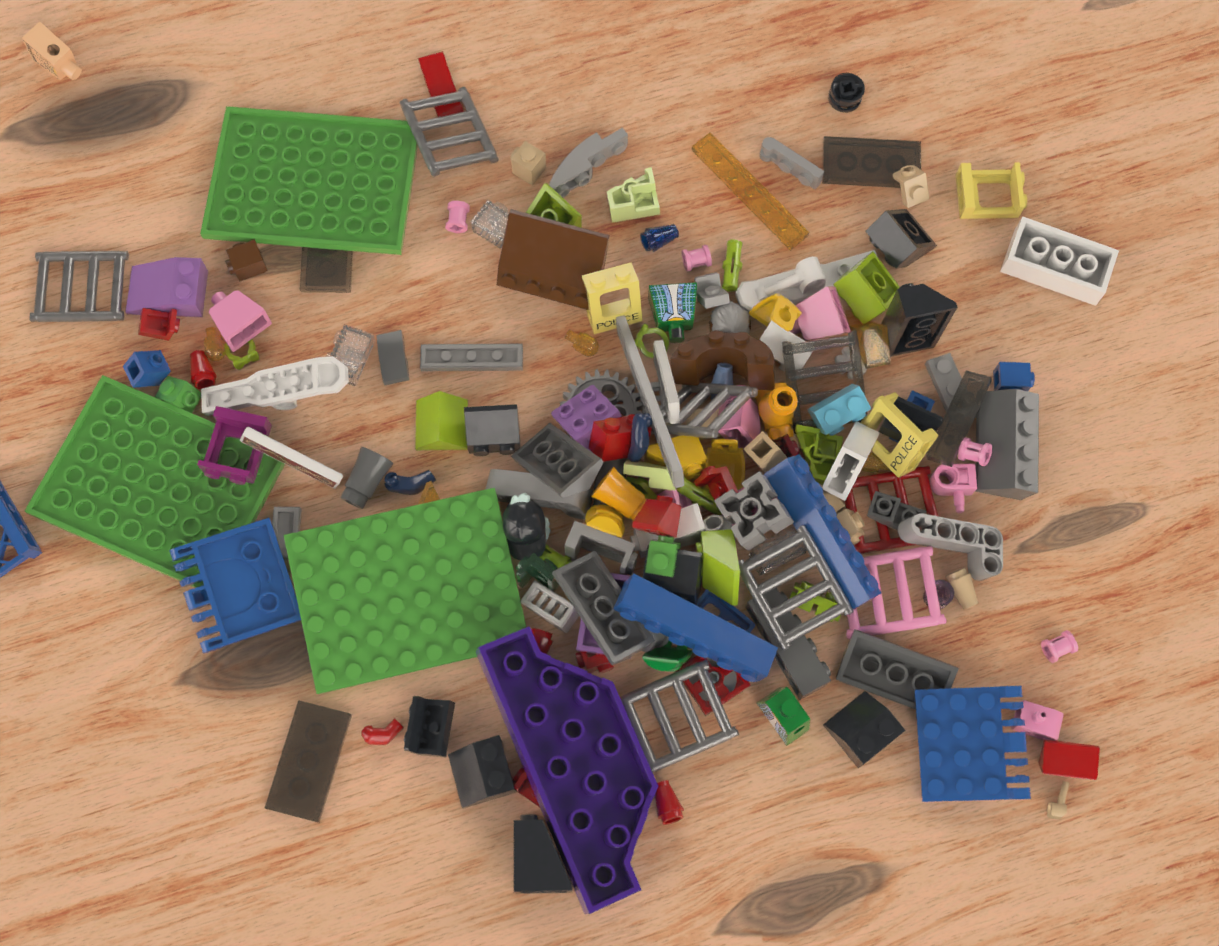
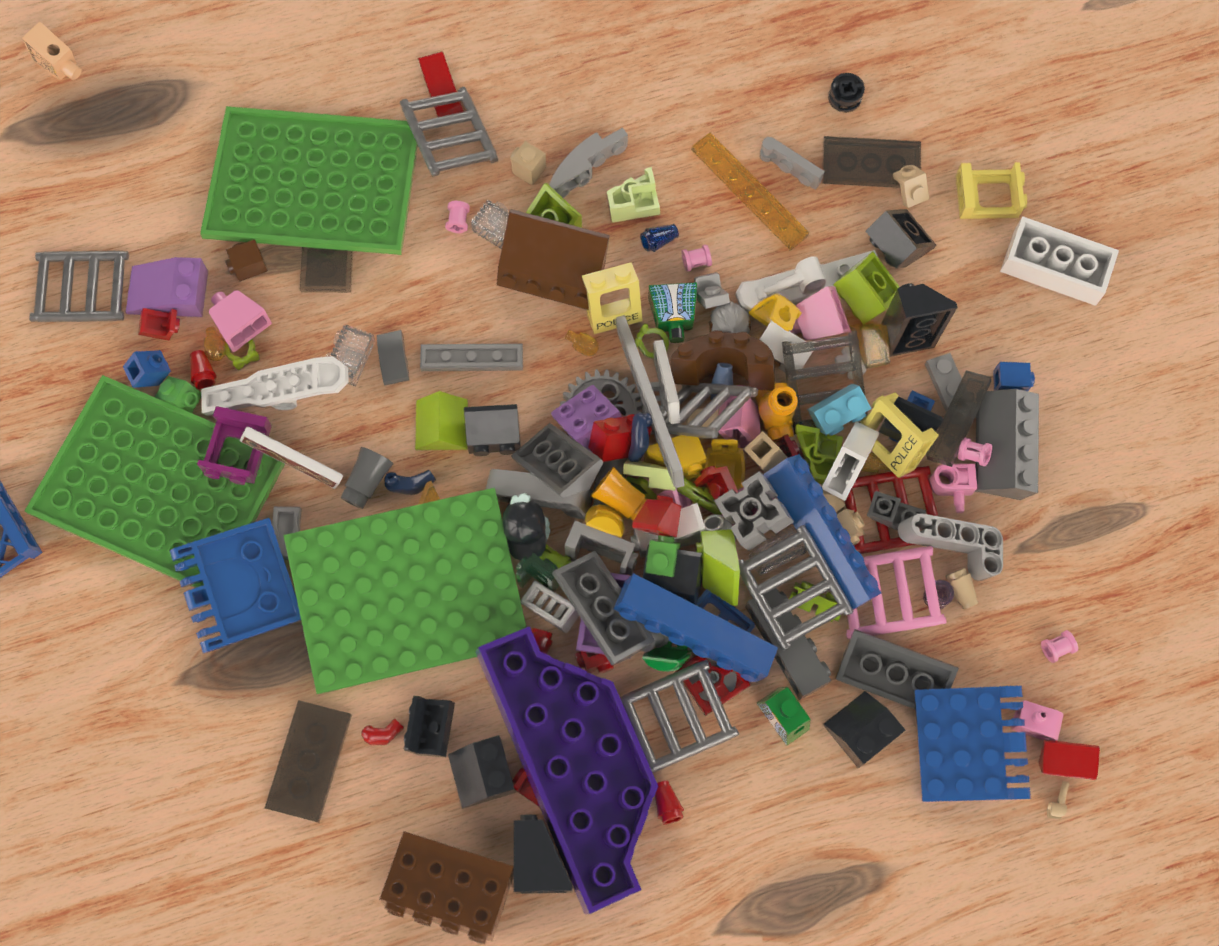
lime pin [722,239,743,292] -> none
none -> reddish brown brick [380,831,514,944]

